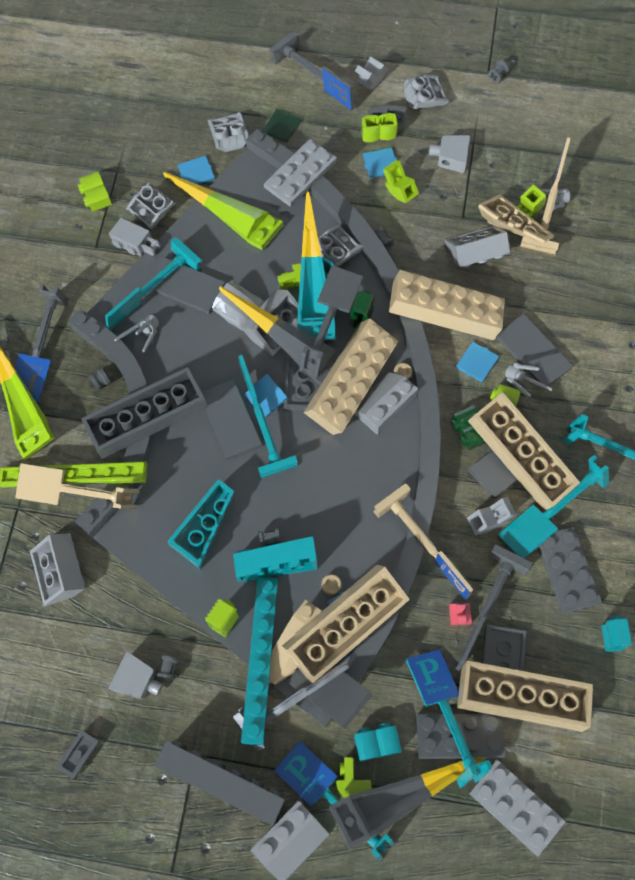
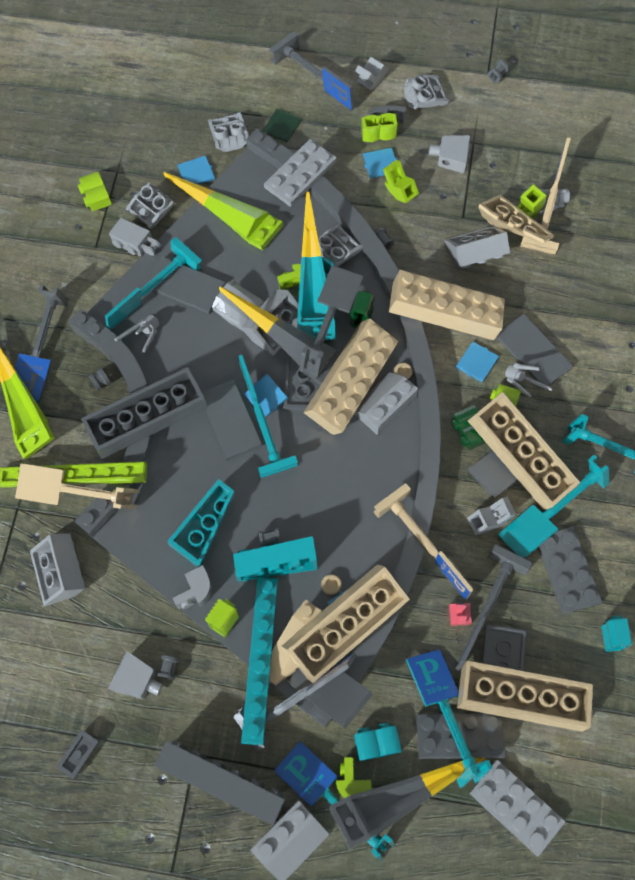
none -> light grey brick [173,565,212,609]

